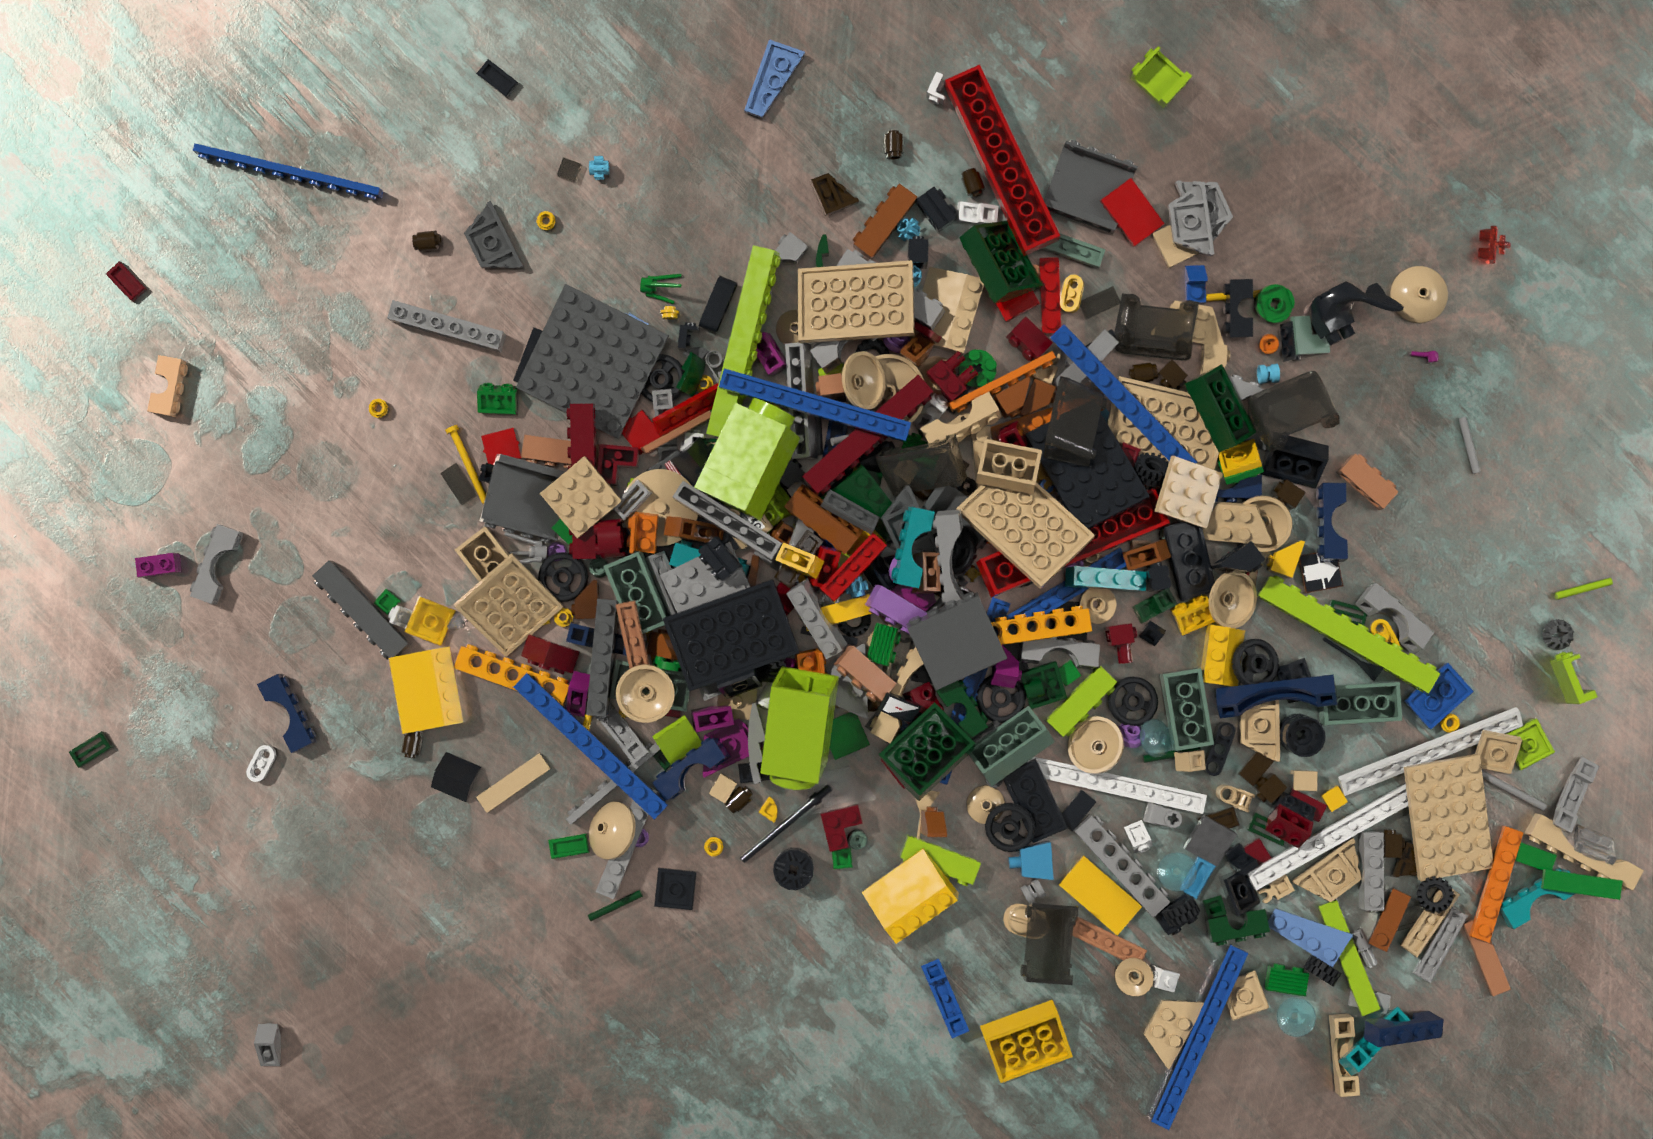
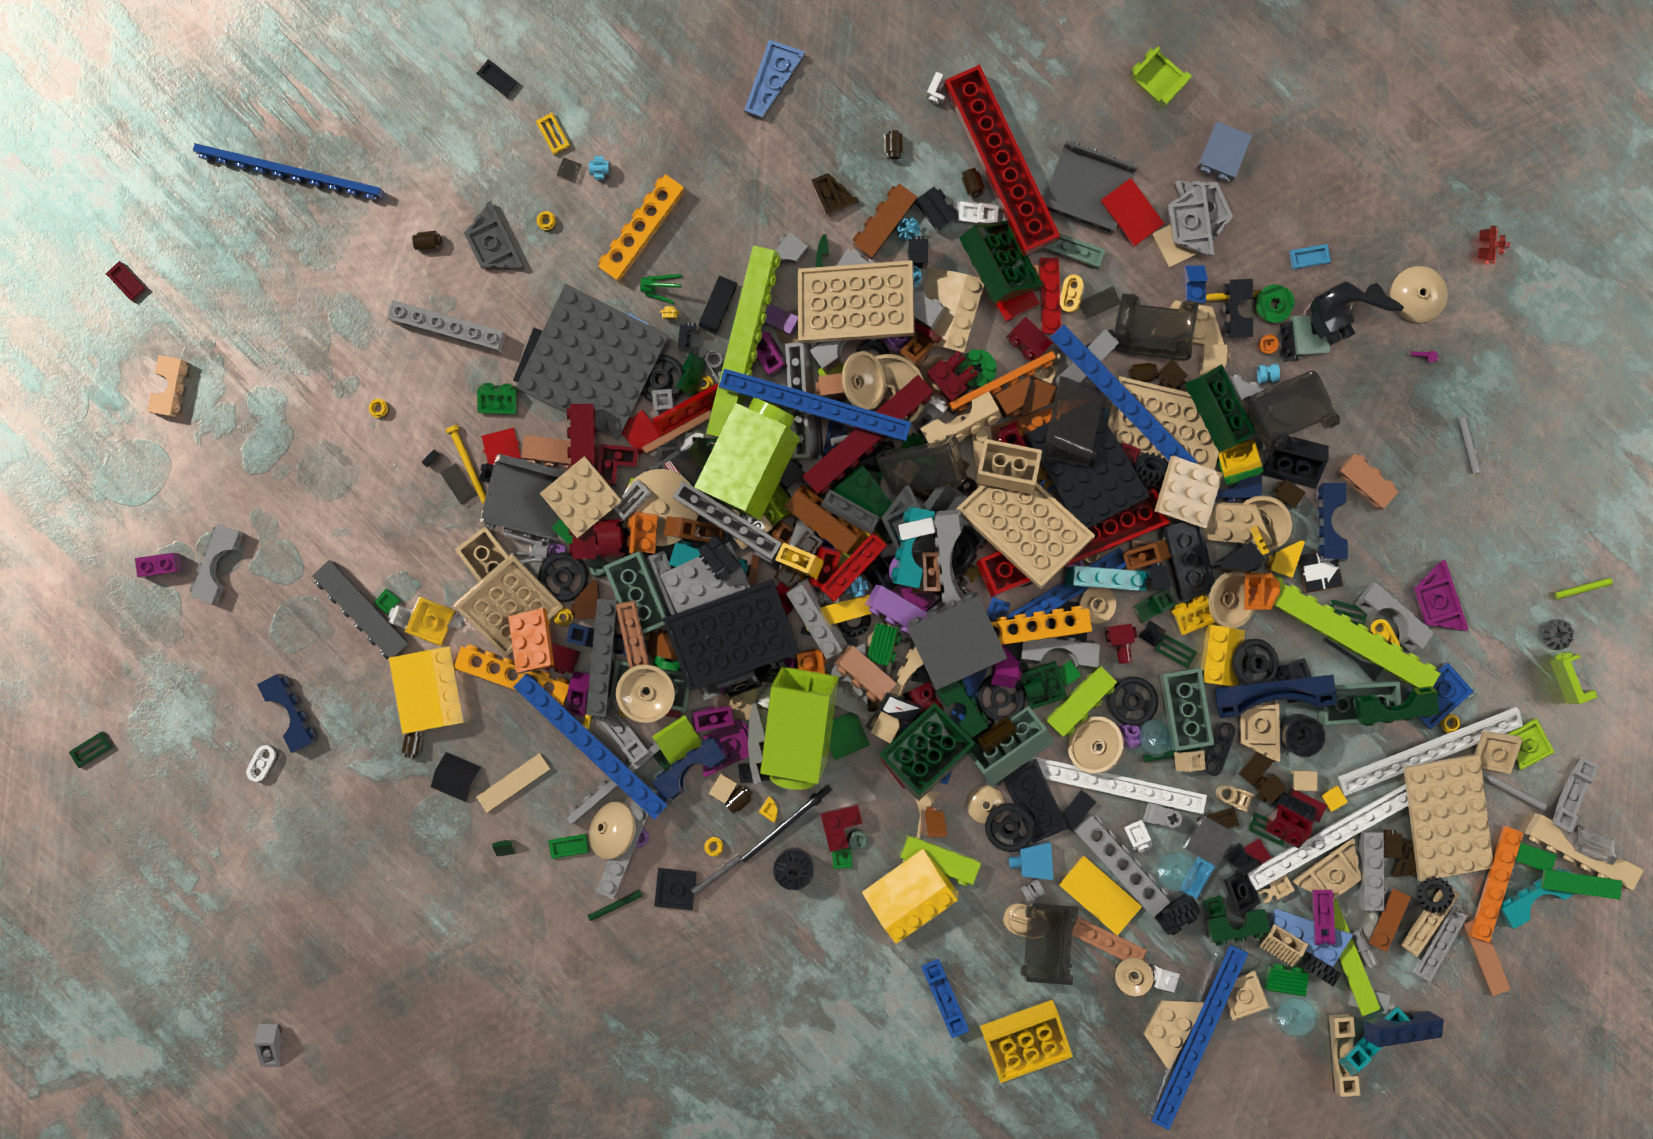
none -> black tile [421,449,440,467]
none -> dark green slope [492,839,516,856]
none -> orange plate [508,608,554,674]
none -> yellow tile [536,113,571,156]
none -> light orange brick [598,174,685,283]
none -> flat silver bar [691,855,742,896]
none -> medium lavender tile [765,304,798,336]
none -> white sticker [898,518,935,540]
none -> dark brown tile [976,716,1018,754]
none -> dark green tile [1154,634,1197,669]
none -> sand blue brick [1197,121,1252,182]
none -> orange slope [1244,573,1280,610]
none -> yellow tile [1250,525,1269,555]
none -> tan brick [1260,924,1308,967]
none -> dark azure tile [1289,244,1331,270]
none -> magenta plate [1312,890,1335,945]
none -> dark green arch [1355,686,1439,726]
none -> magenta wing [1413,560,1469,631]

